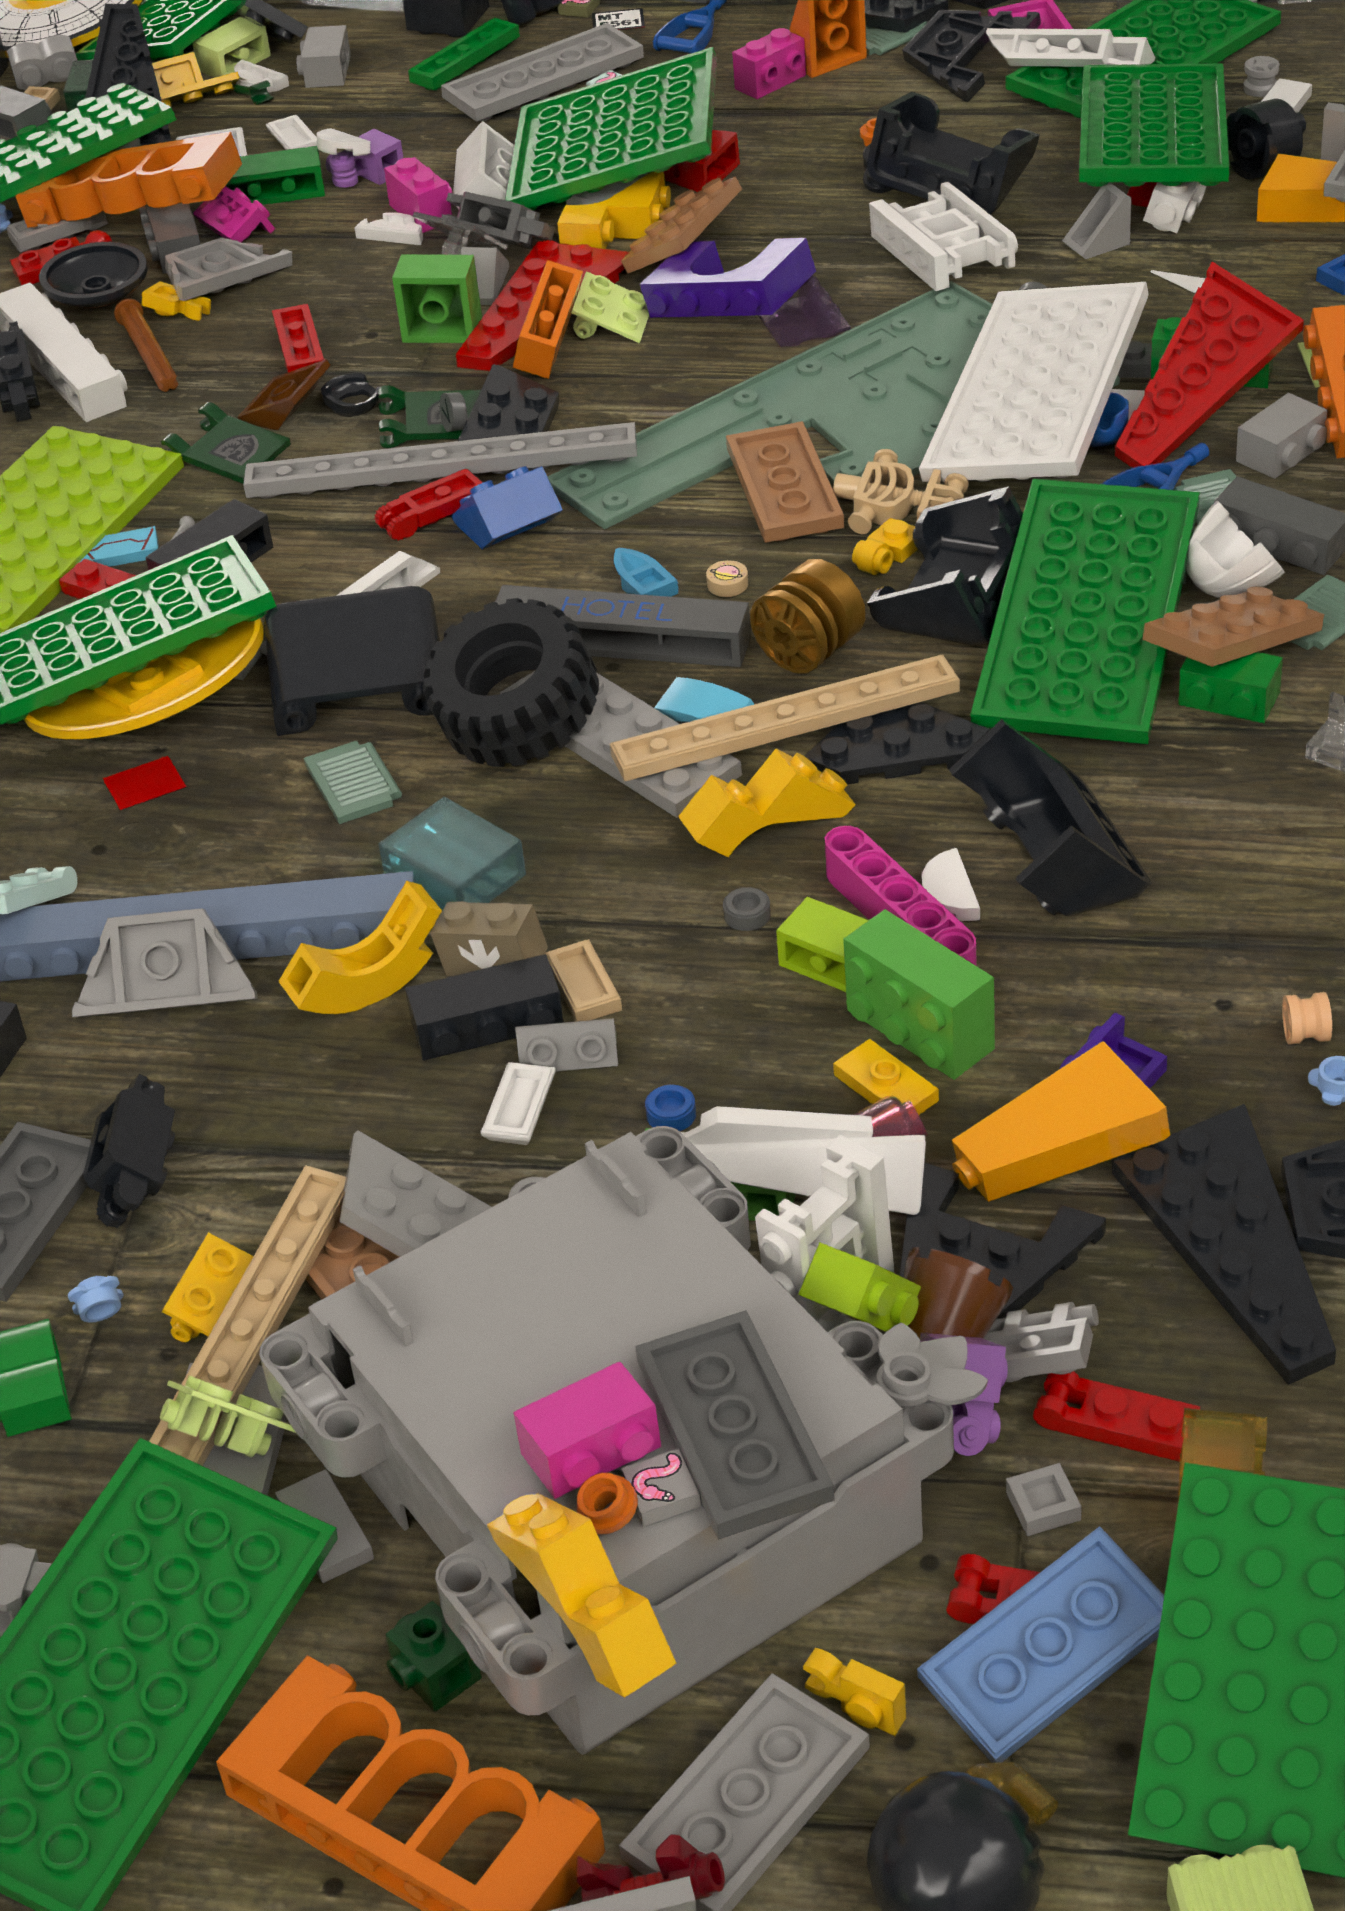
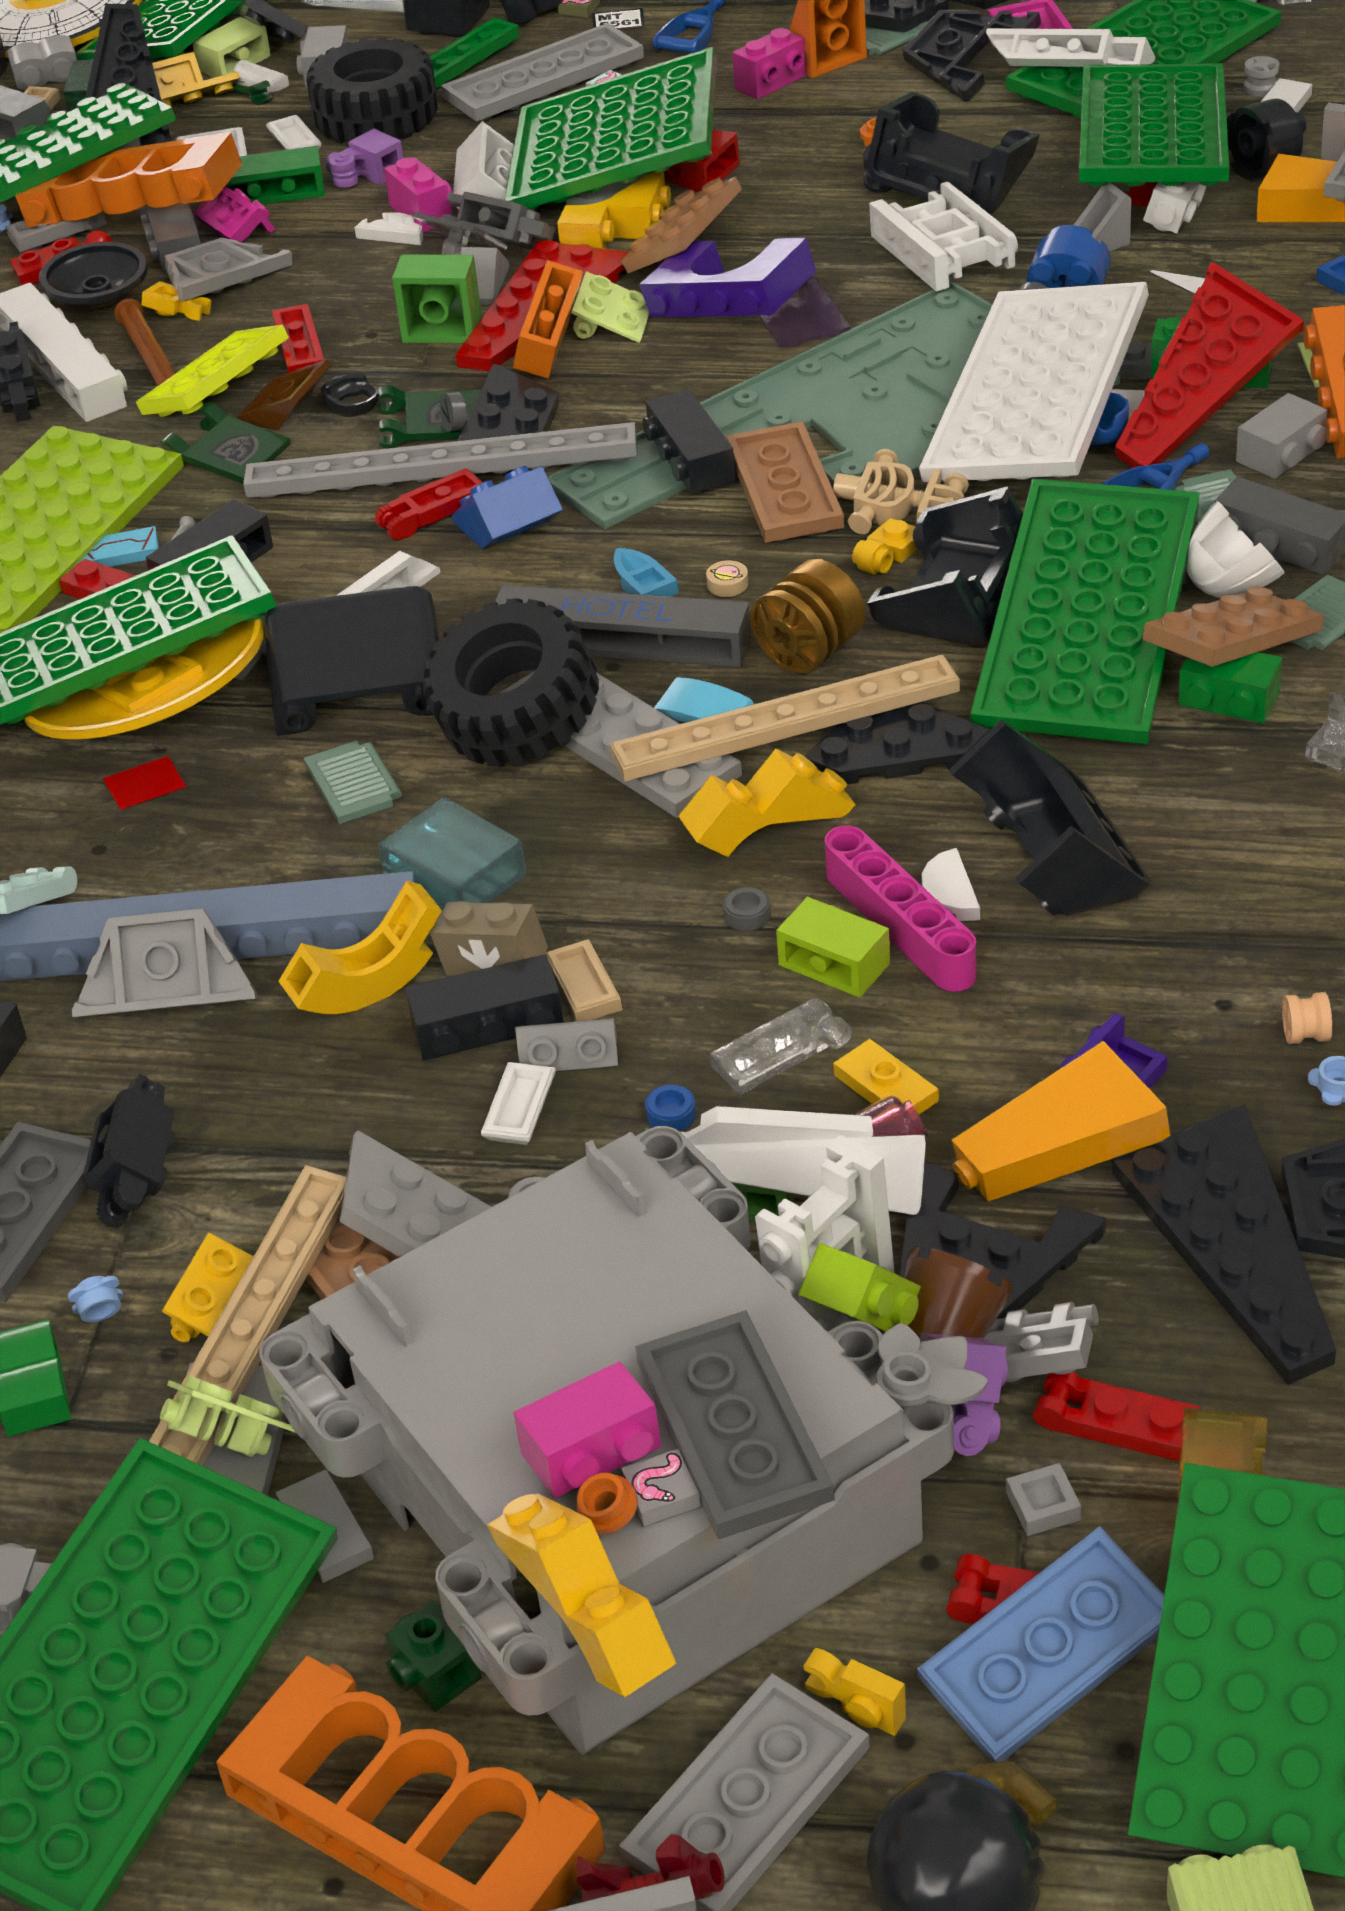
white tile [317,128,370,156] -> none
bright green brick [843,909,995,1080] -> none
none -> neon yellow plate [136,324,289,417]
none -> black tyre [306,37,438,144]
none -> black brick [642,389,736,494]
none -> clear plate [710,998,852,1095]
none -> blue brick [1027,225,1111,288]

